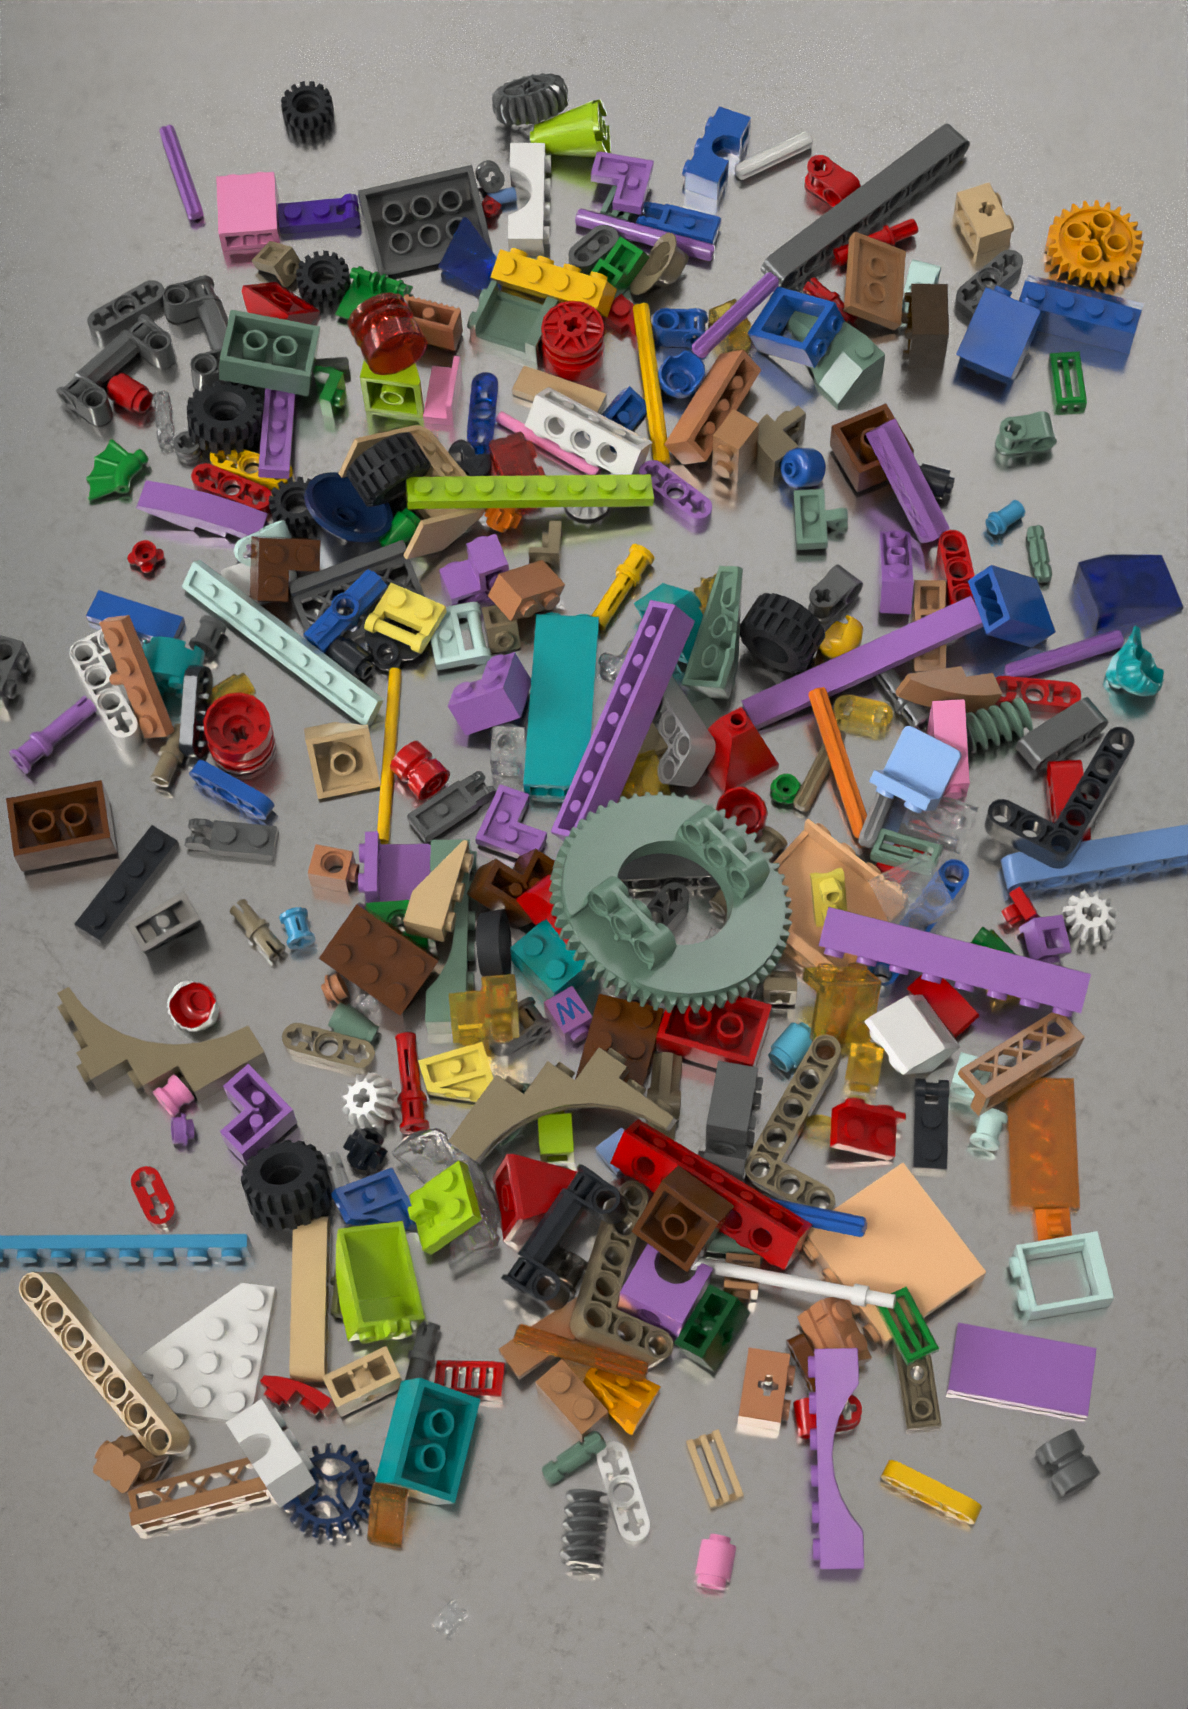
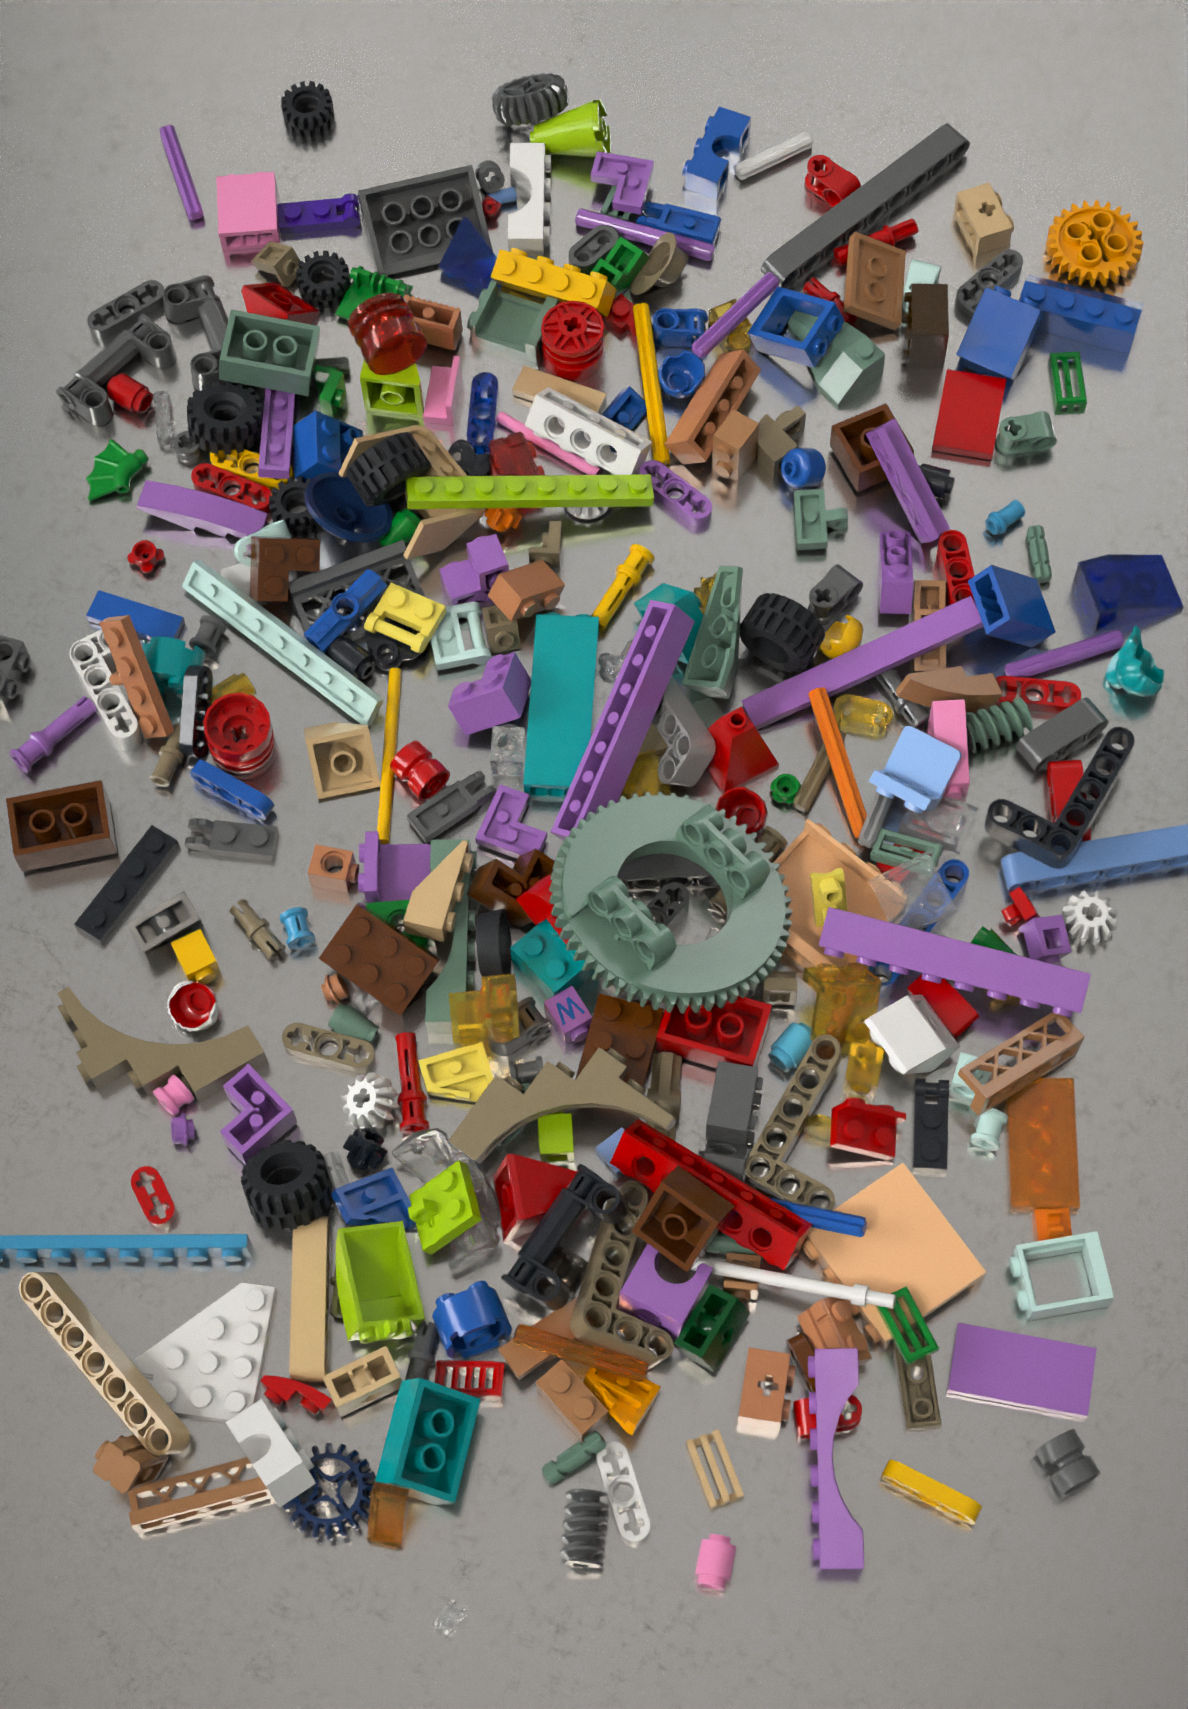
none -> yellow brick [171,929,221,984]
none -> blue slope [293,410,363,482]
none -> blue brick [432,1281,512,1359]
none -> dark grey bush [509,1056,543,1084]
none -> red tile [932,369,1006,460]

